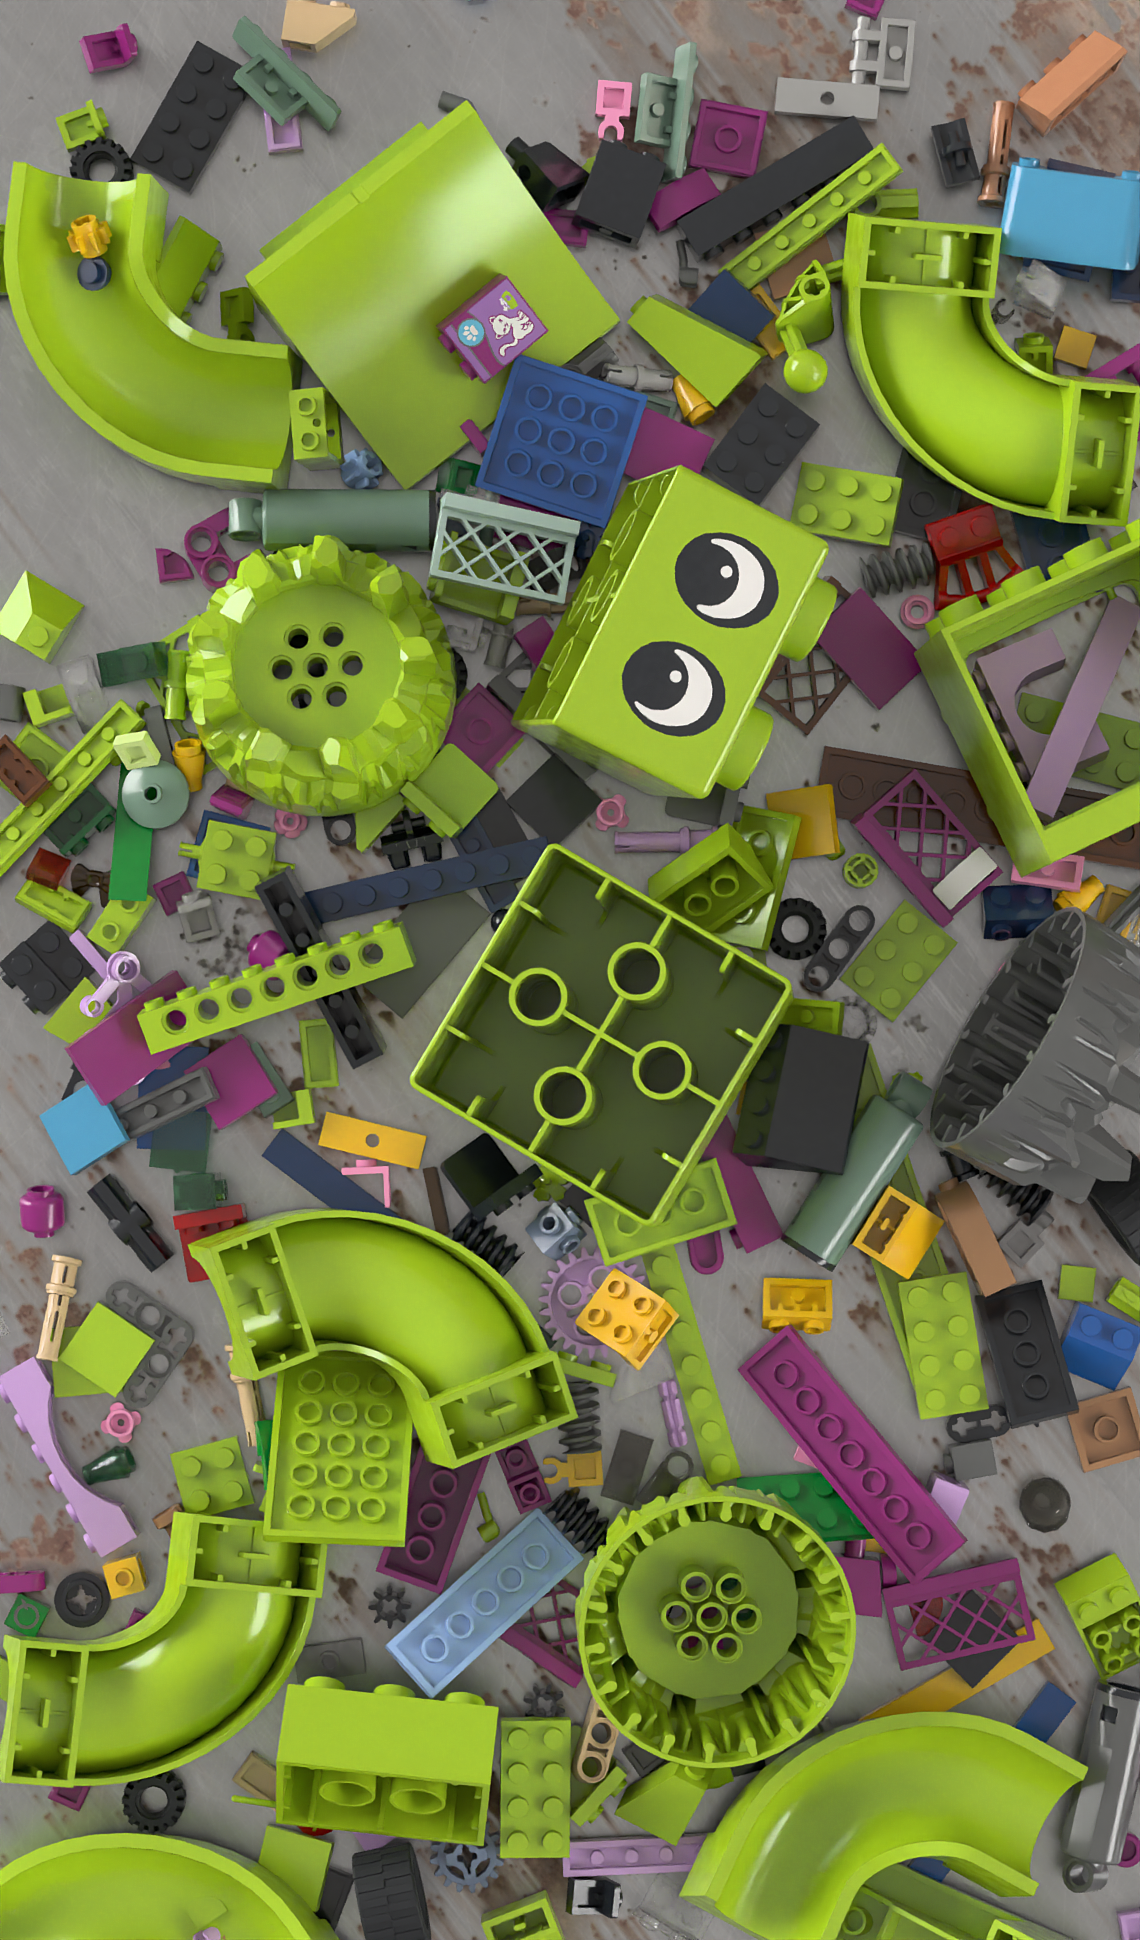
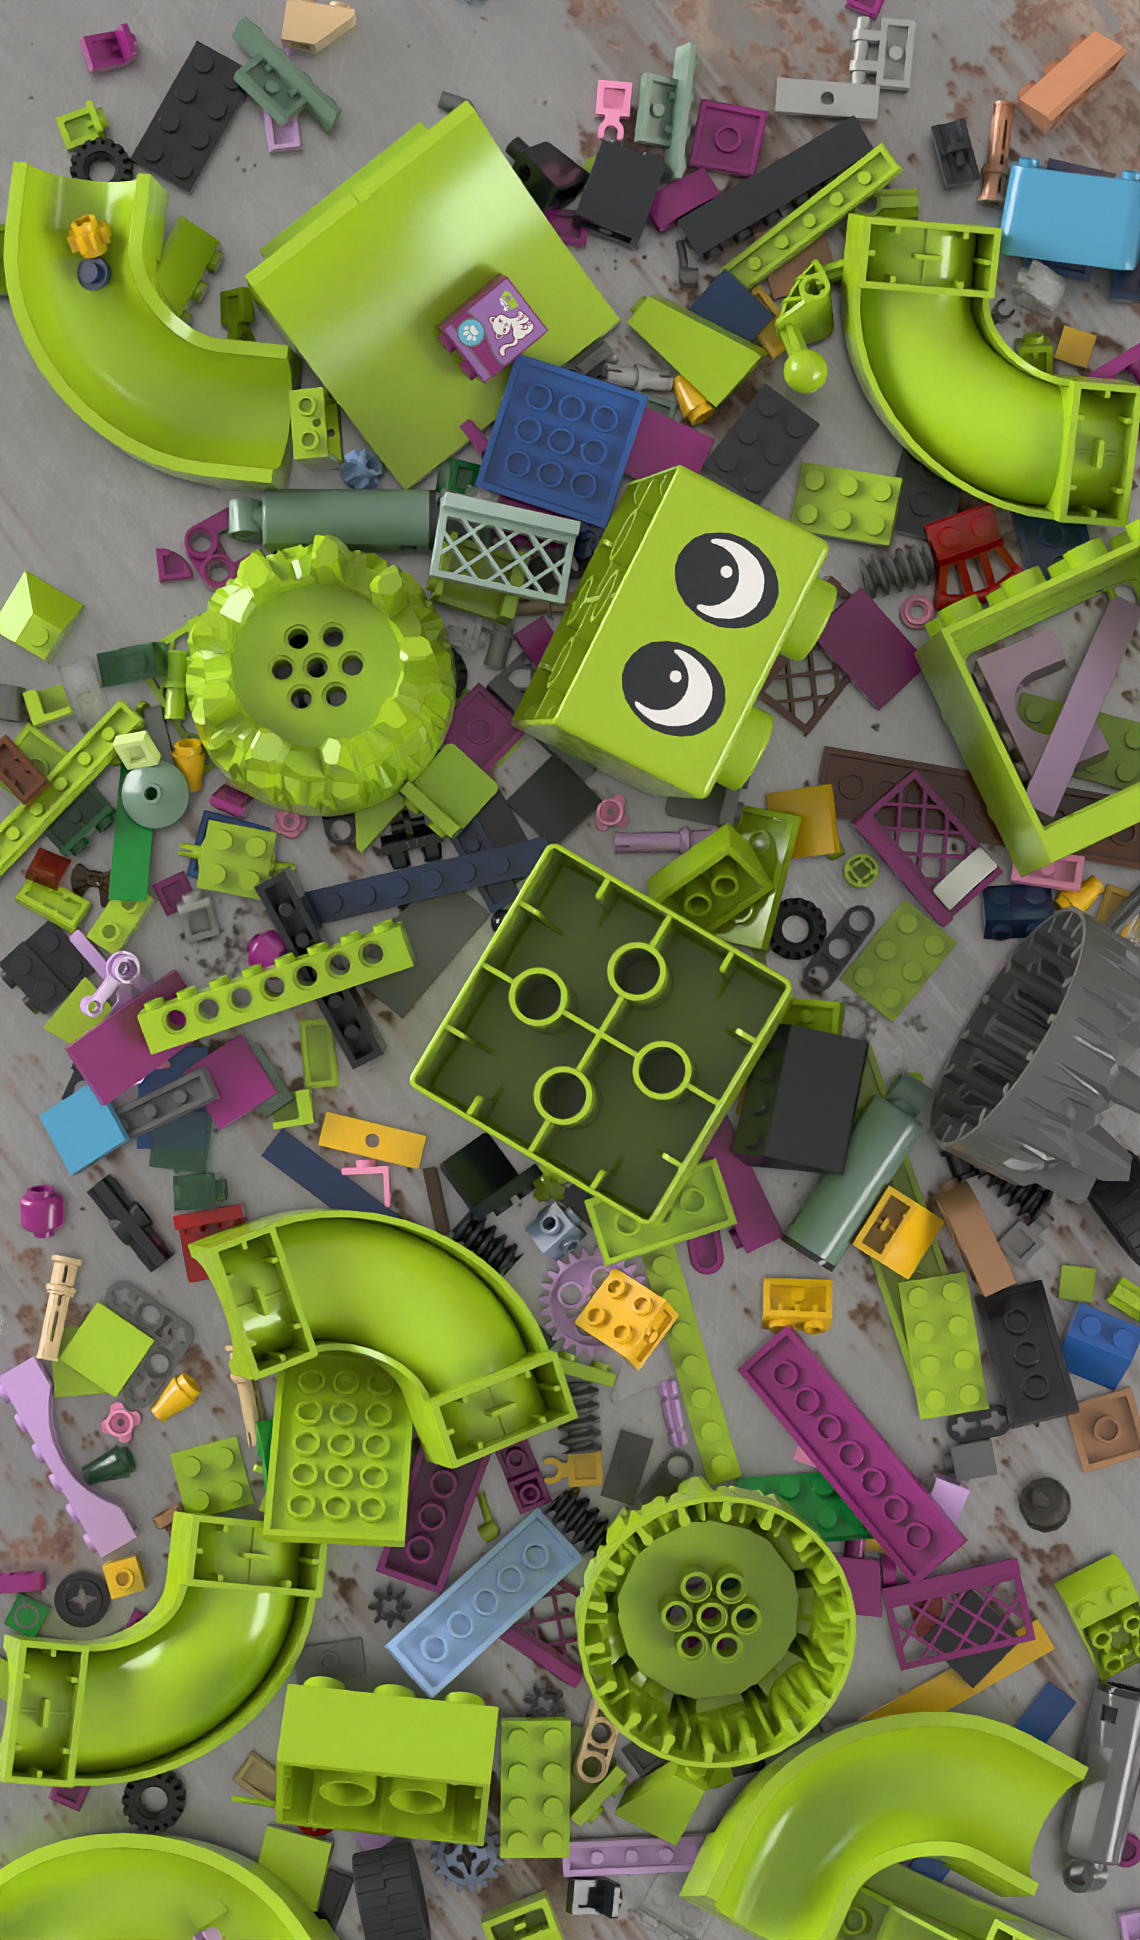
none -> yellow cone [151,1372,202,1422]

